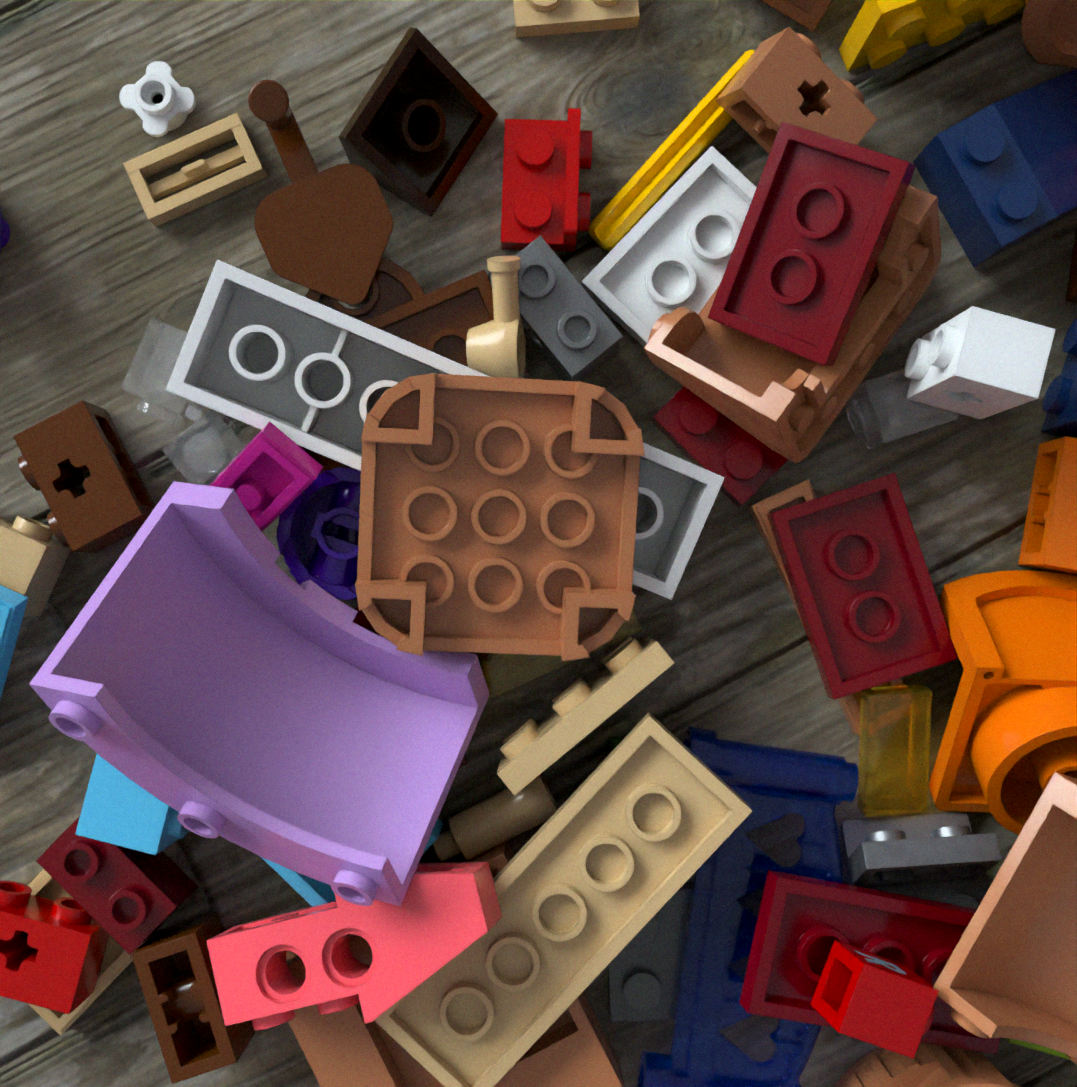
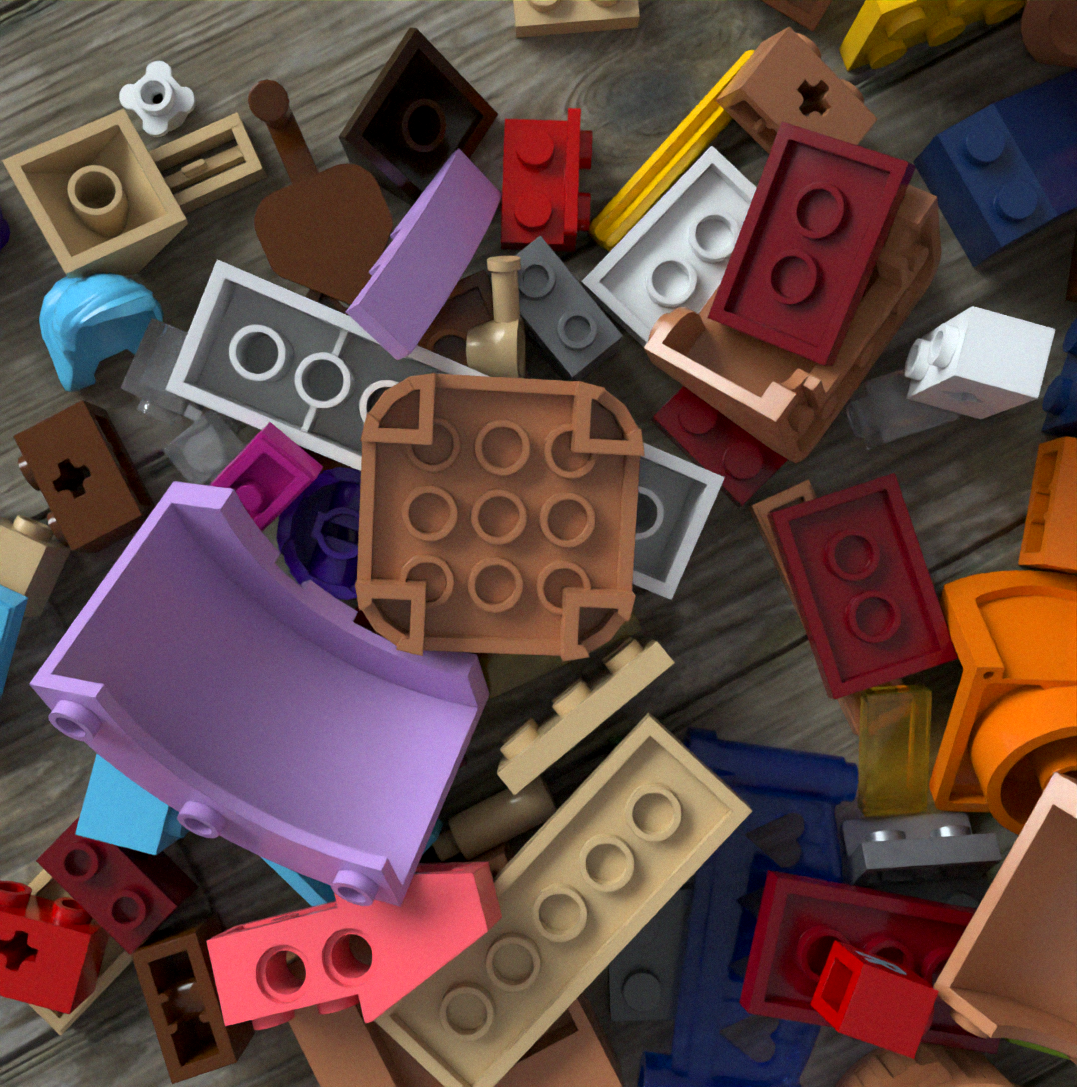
none -> tan slope [2,109,188,279]
none -> medium azure hair [39,273,164,392]
none -> lavender slope [346,149,502,360]

